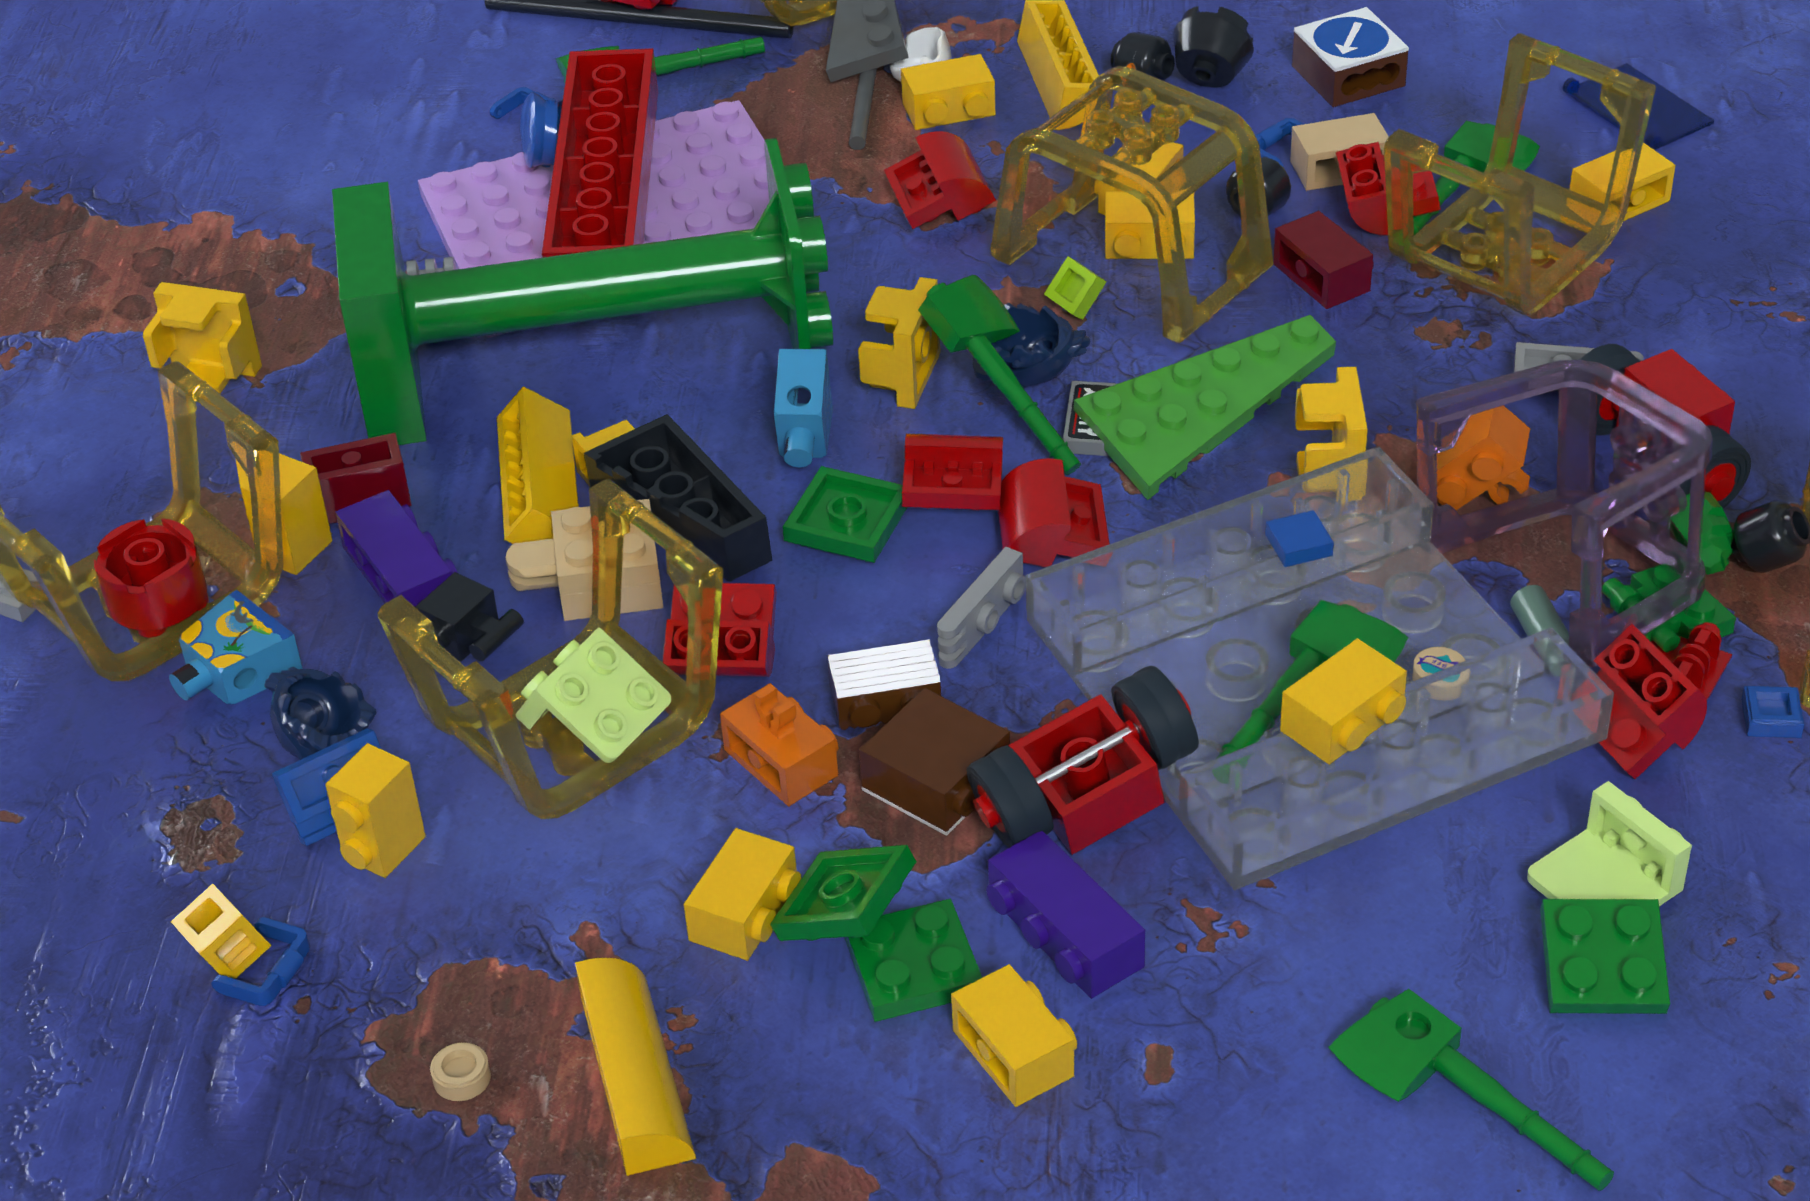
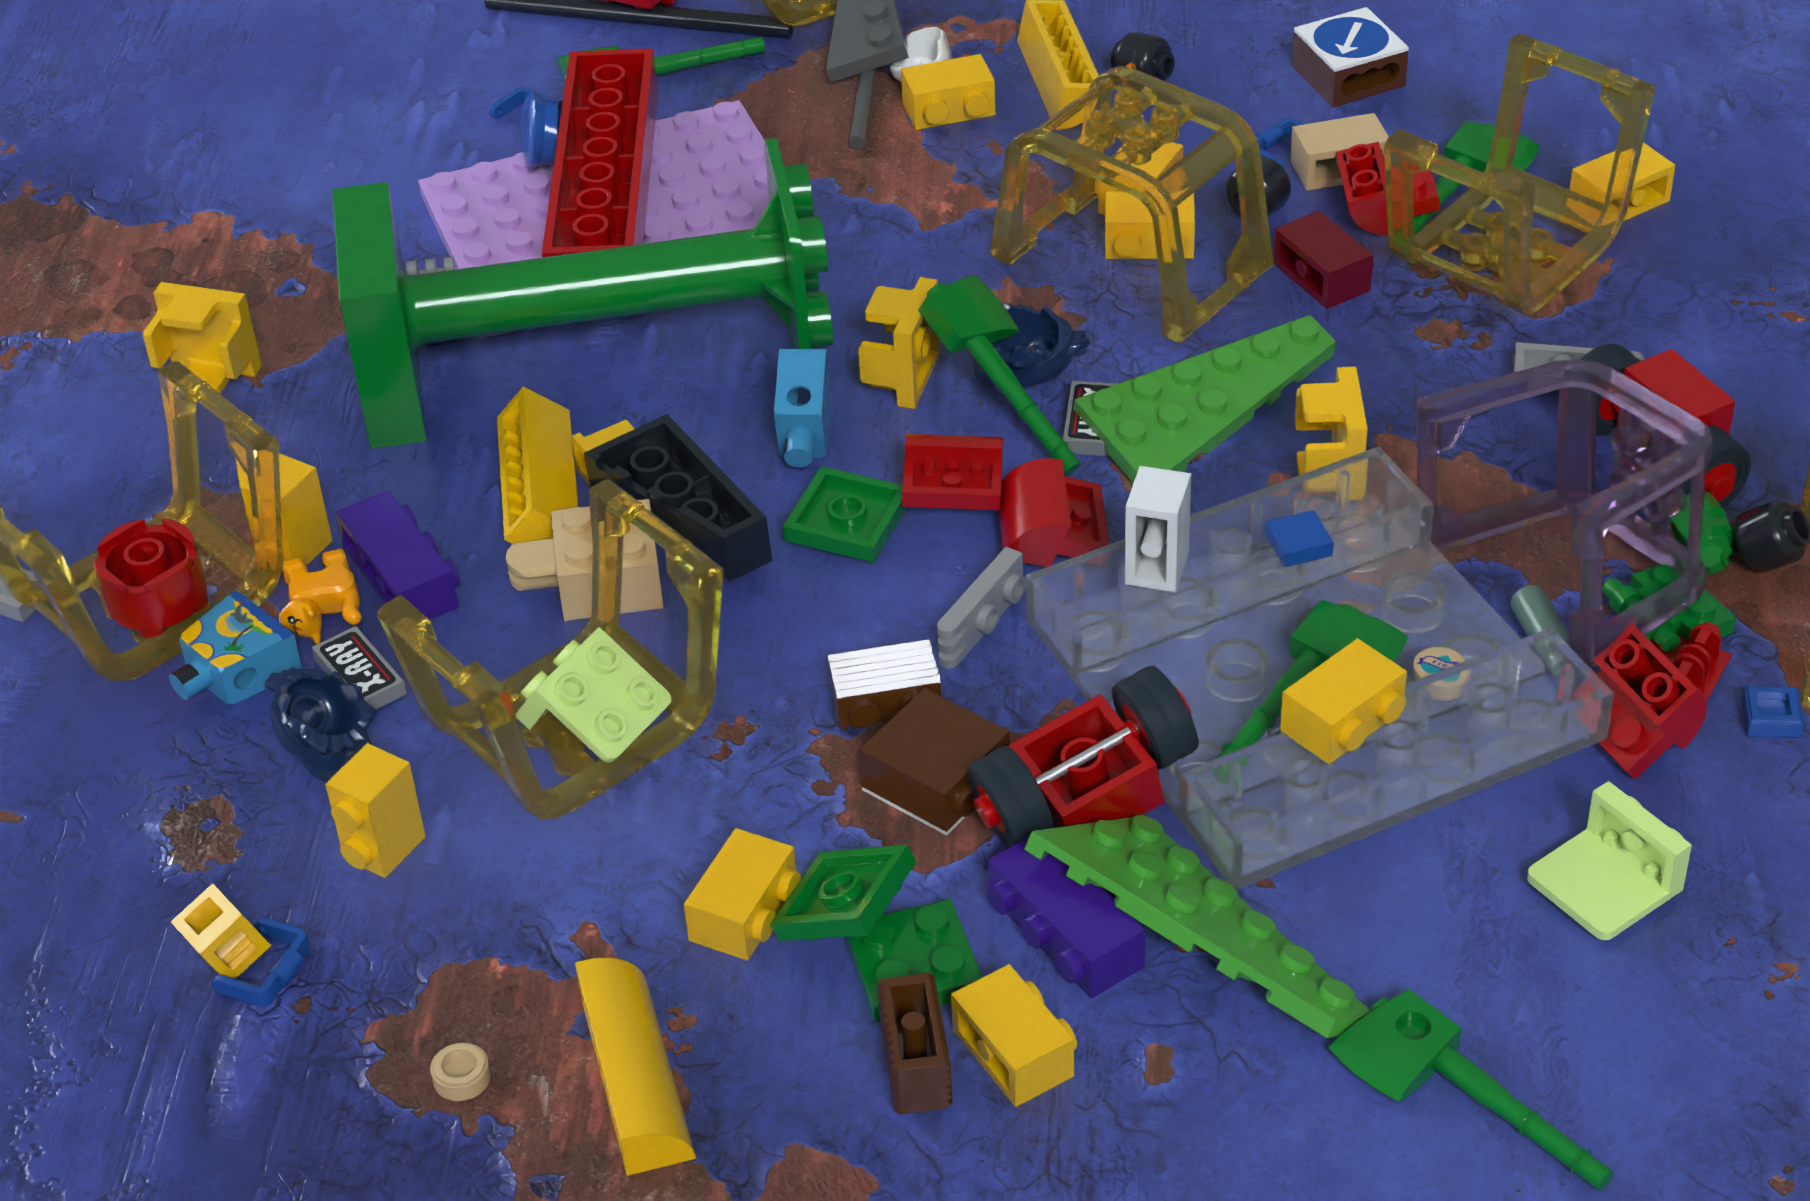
blue plate [271,728,381,846] -> none
dark red brick [300,433,412,524] -> none
black brick [415,572,524,662] -> none
red brick [662,582,777,677] -> none
orange brick [720,683,839,807] -> none
red brick [884,131,996,229] -> none
lime plate [1044,256,1107,320] -> none
black cone [1173,6,1254,88] -> none
orange brick [1417,398,1530,513] -> none
green plate [1540,899,1670,1014] -> none
clear blue piece [1563,63,1714,150] -> none
none -> light orange animal [278,549,362,645]
none -> tile [311,626,407,709]
none -> reddish brown brick [877,973,953,1115]
none -> bright green wing [1024,815,1371,1038]
none -> white brick [1125,466,1191,592]

